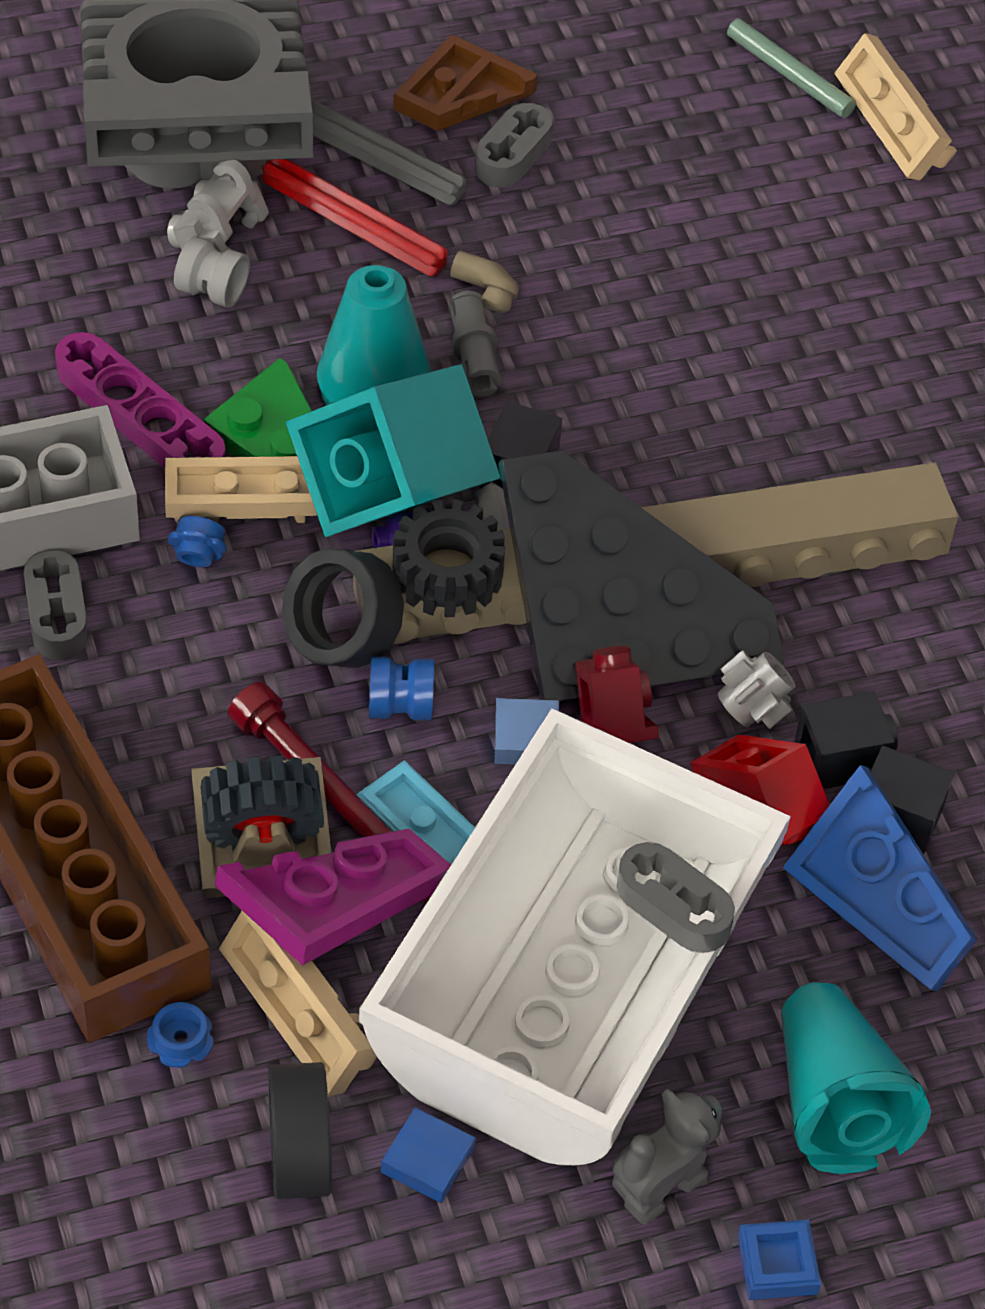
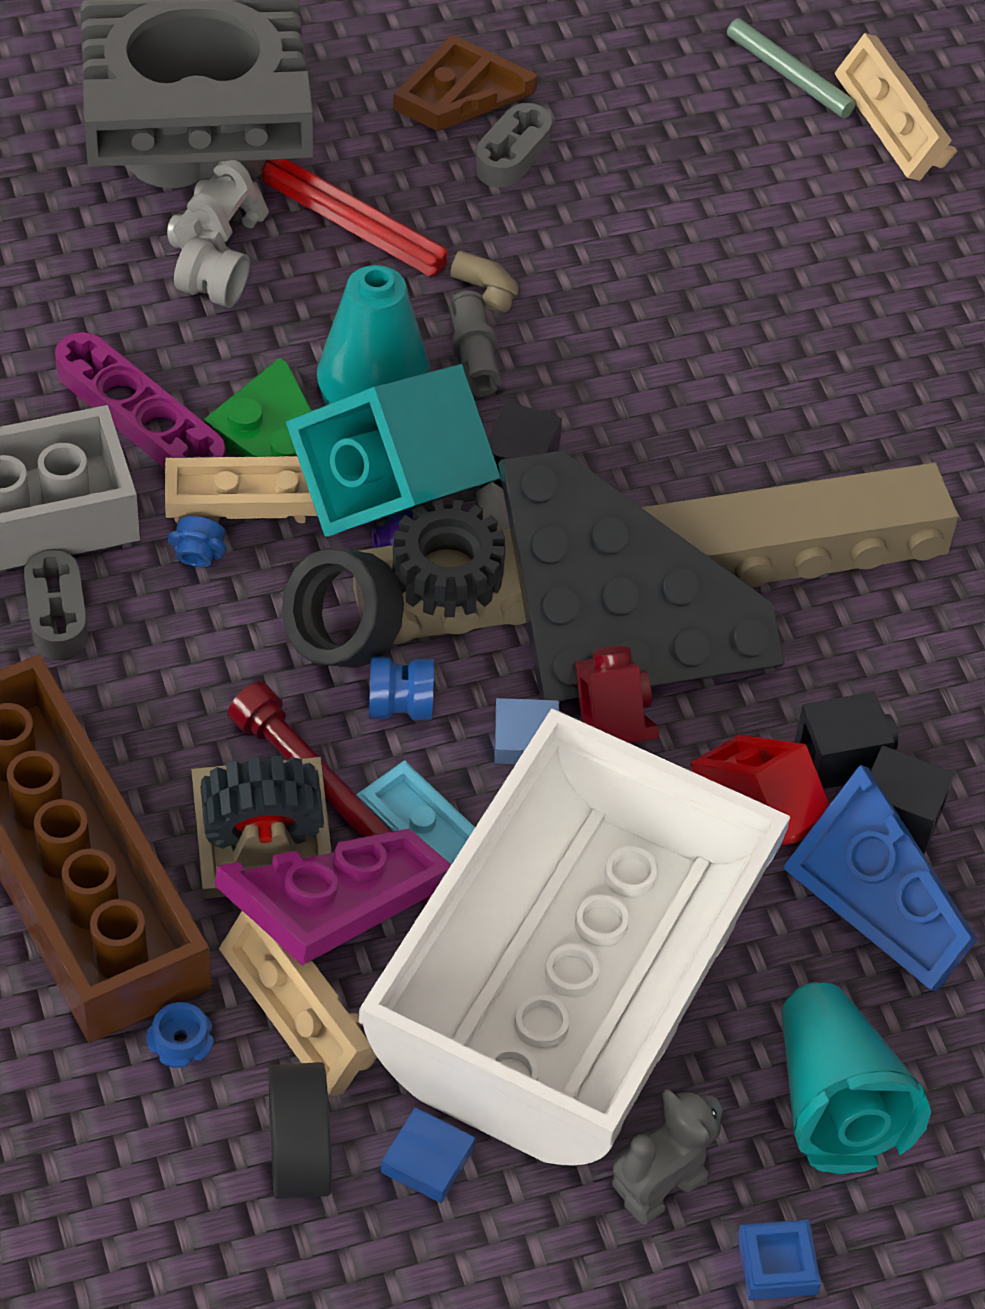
dark grey axle [311,99,467,206] -> none
dark grey beam [616,842,735,953] -> none
light grey gear [718,650,796,729] -> none

